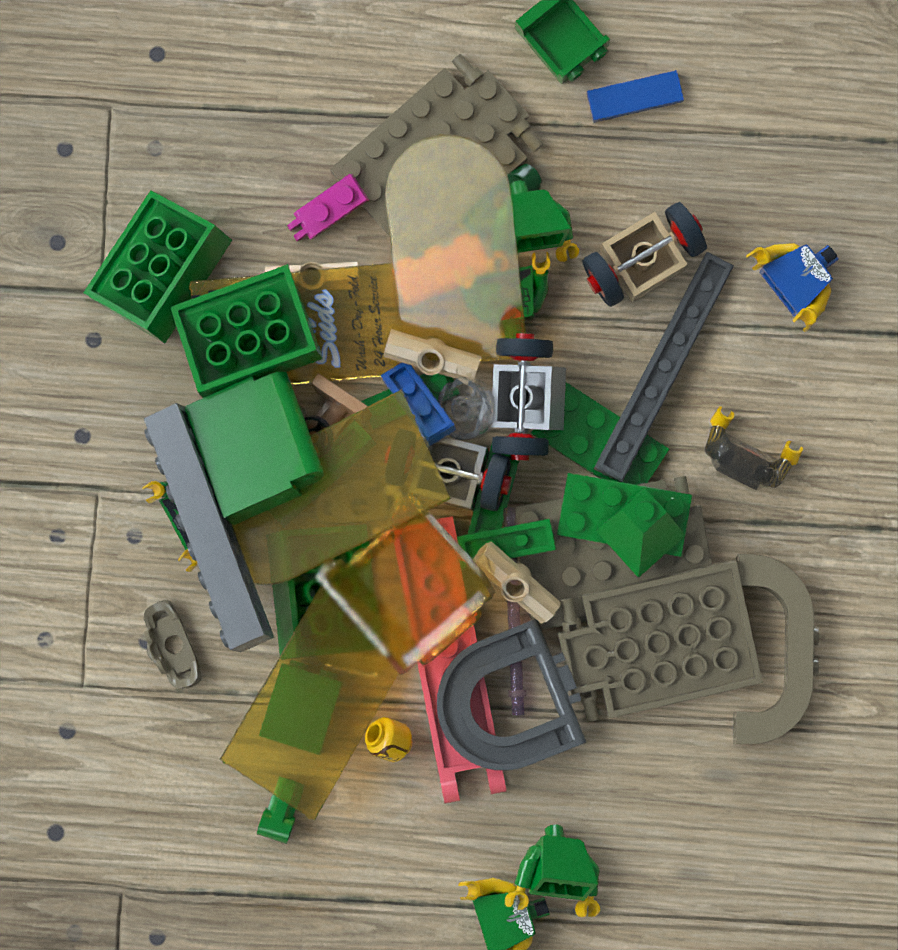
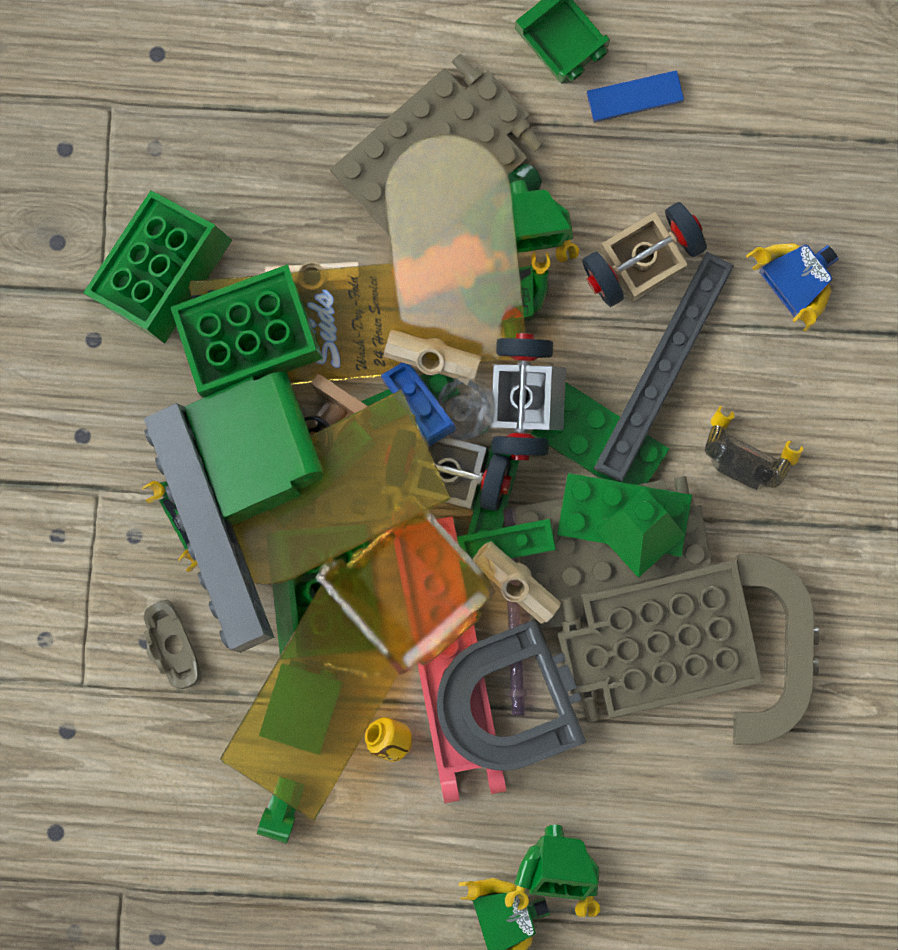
dark pink hinge [287,174,369,241] -> none

